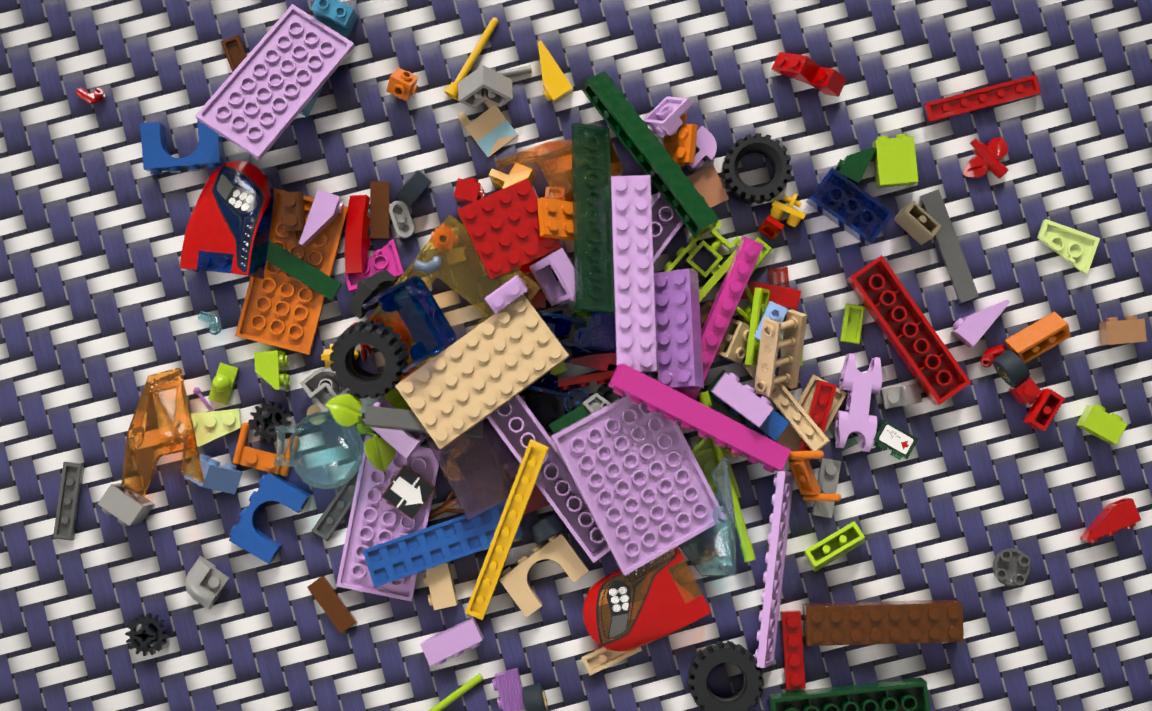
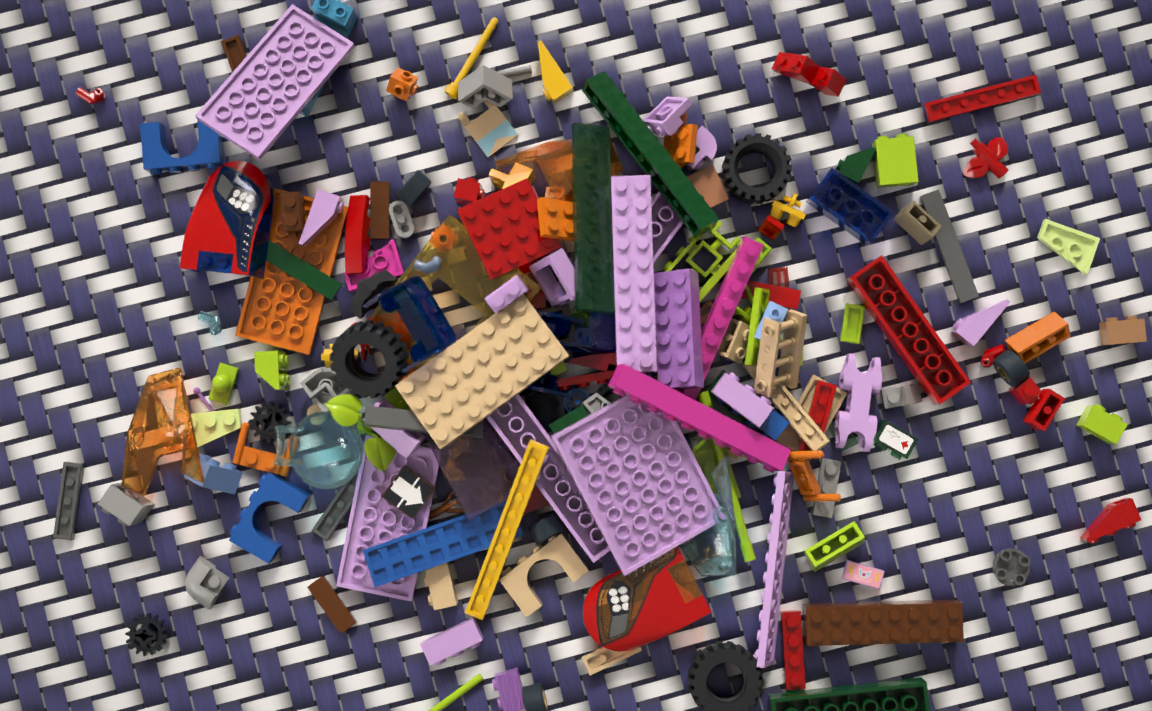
none -> bright pink tile [841,559,885,590]

